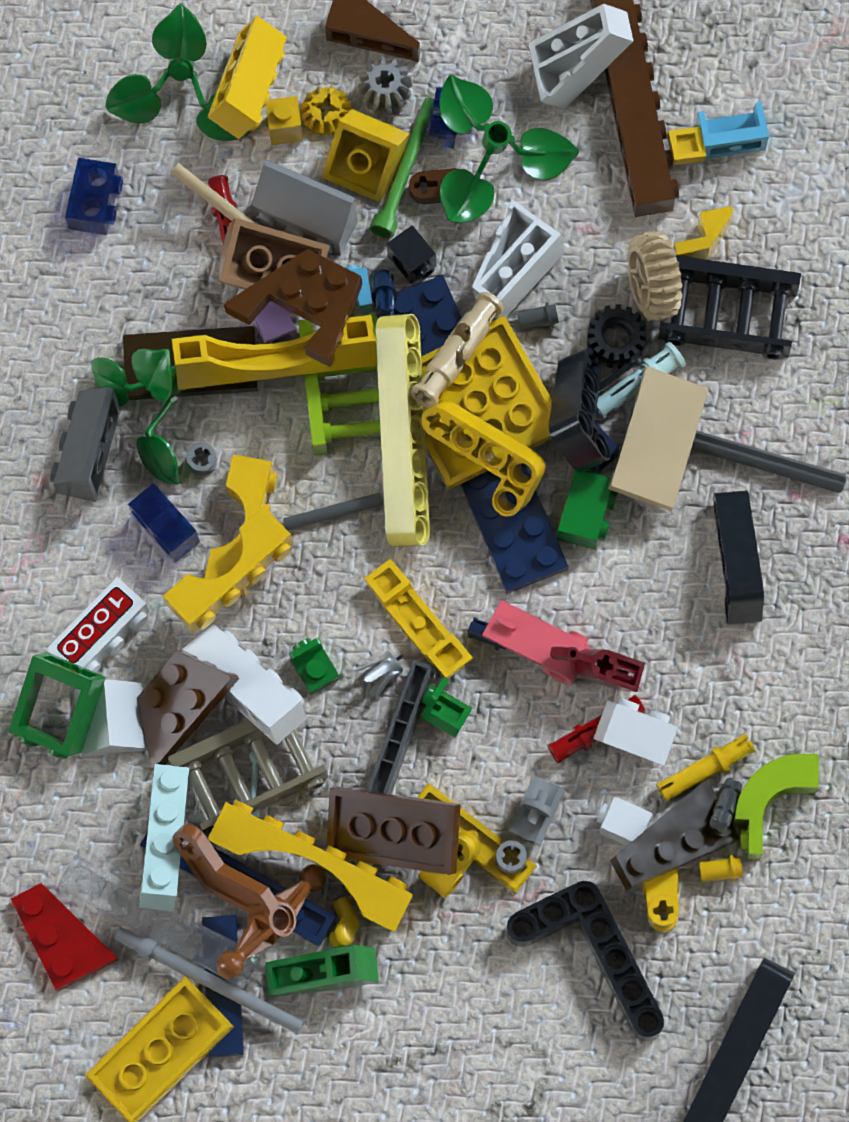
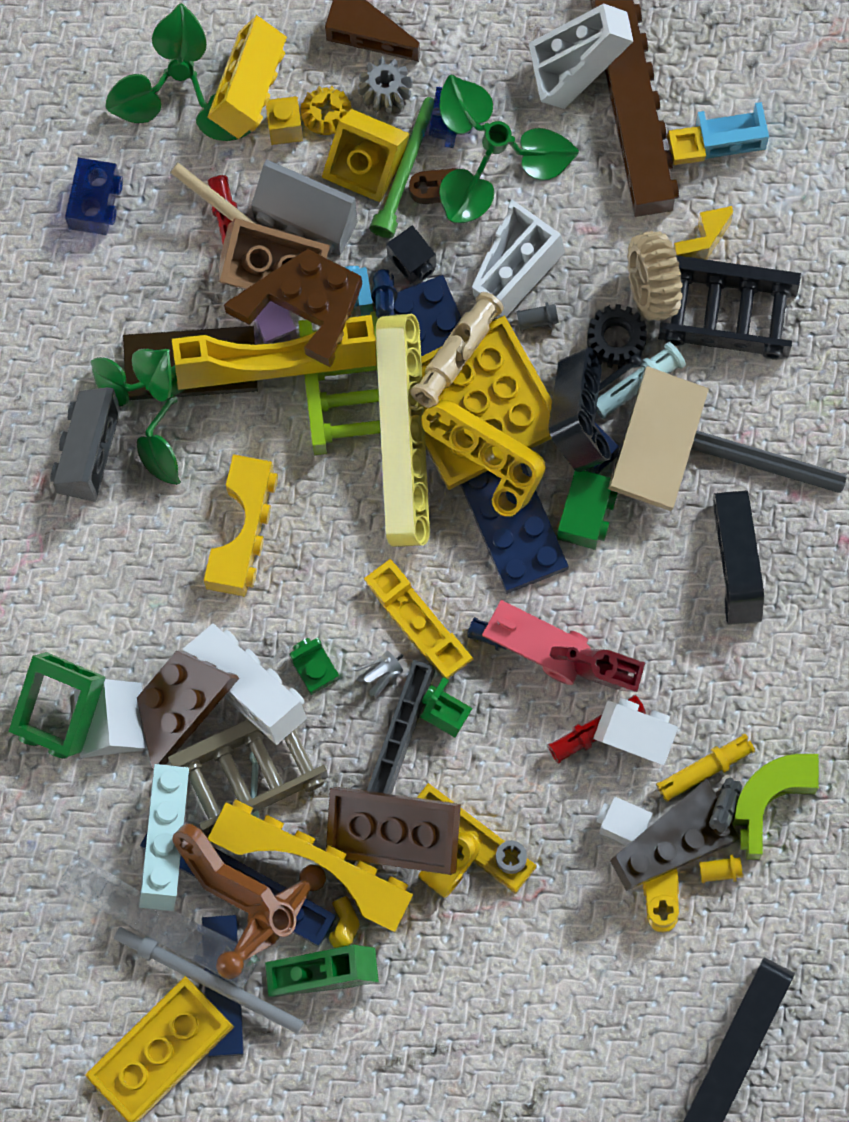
red wing [11,883,119,992] -> none
brick [46,577,150,673] -> none
clear blue brick [128,483,200,563] -> none
yellow arch [163,506,293,633] -> none
light grey bush [187,443,217,476] -> none
dark grey bar [283,493,383,531] -> none
black beam [506,880,664,1041] -> none
light grey hips [509,775,565,846] -> none

